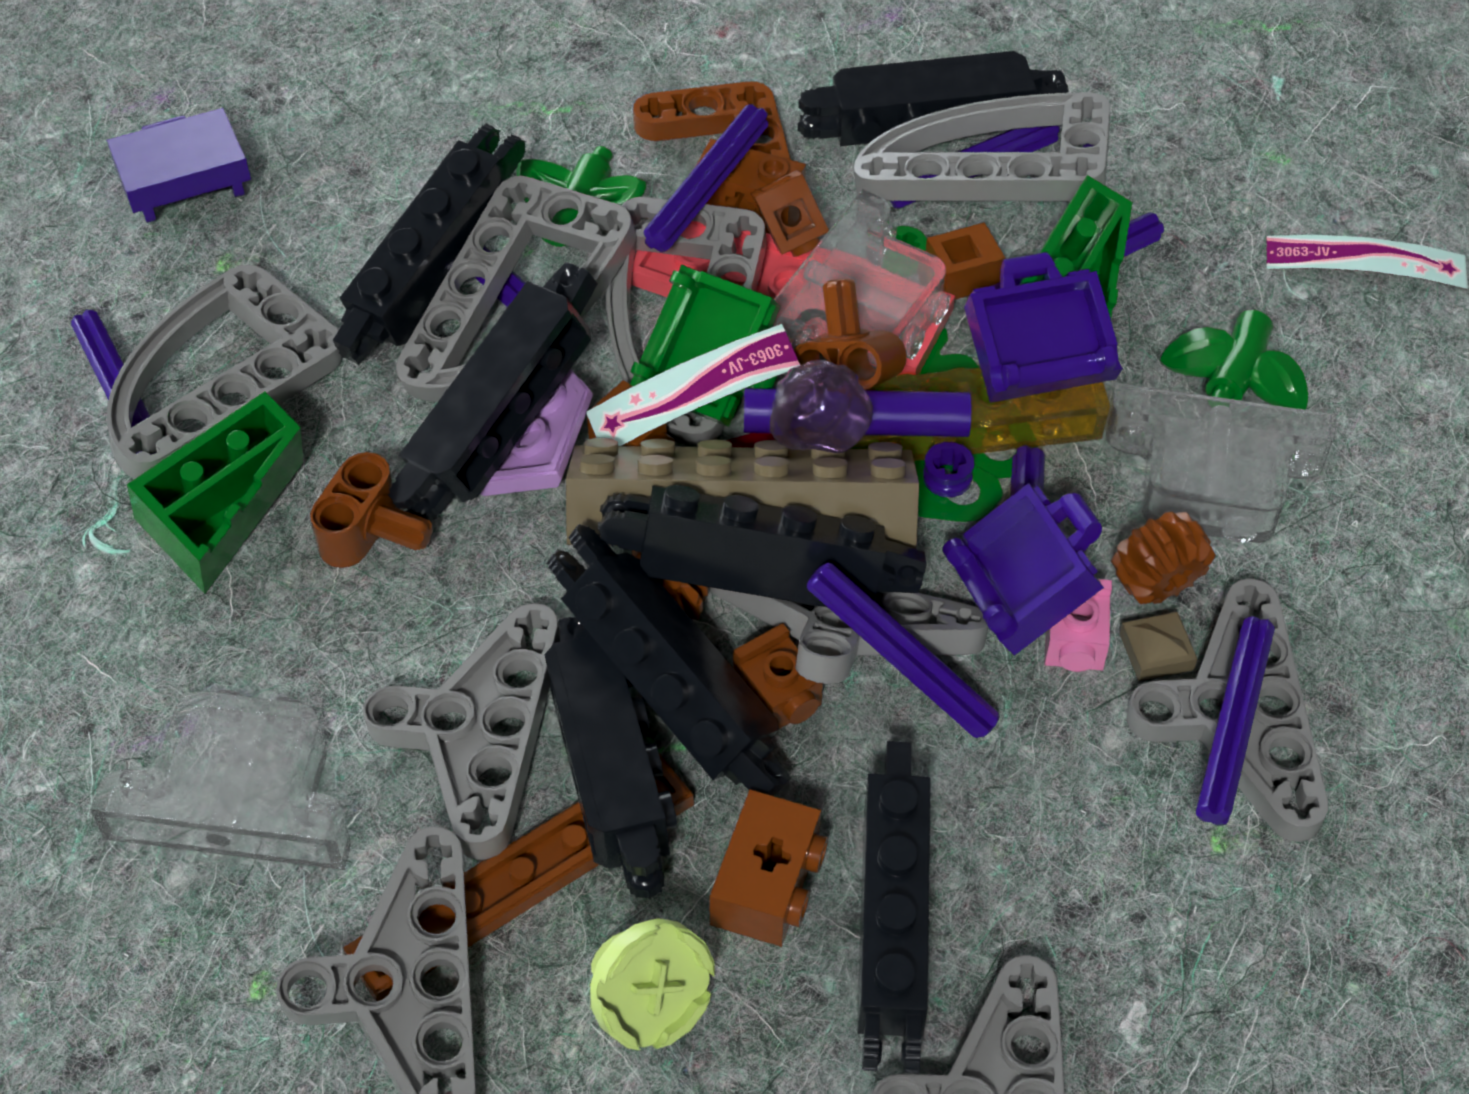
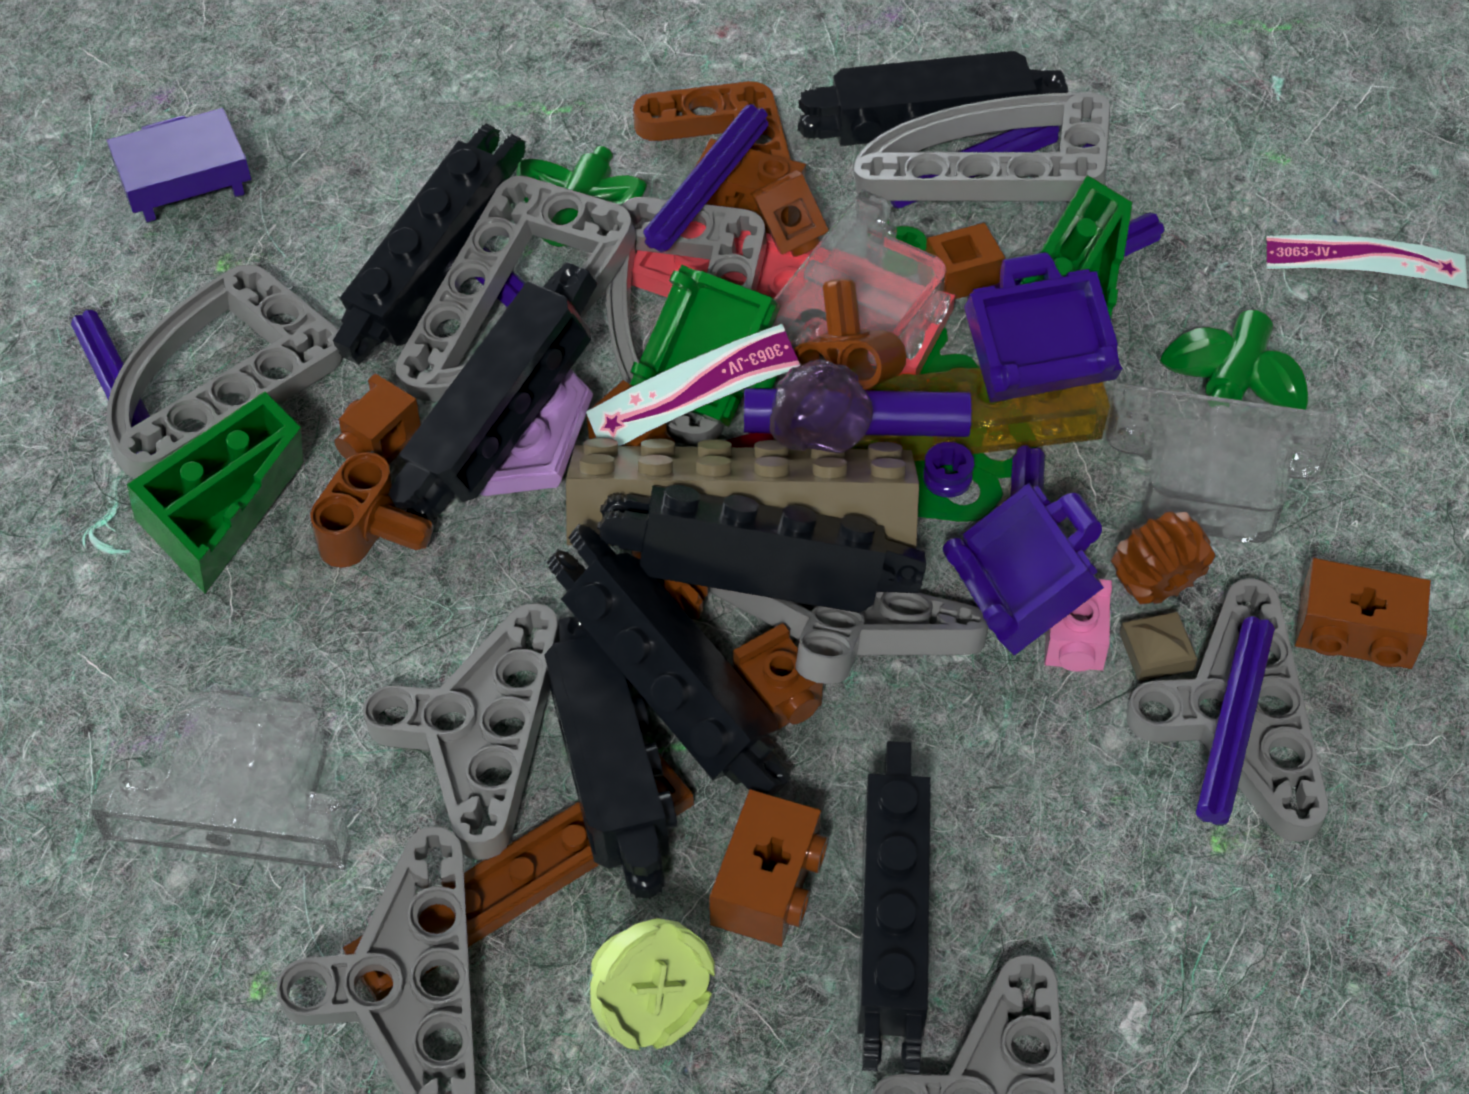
dark purple axle [807,563,1000,738] -> none
none -> dark orange brick [334,373,421,464]
none -> dark orange brick [1295,558,1431,669]

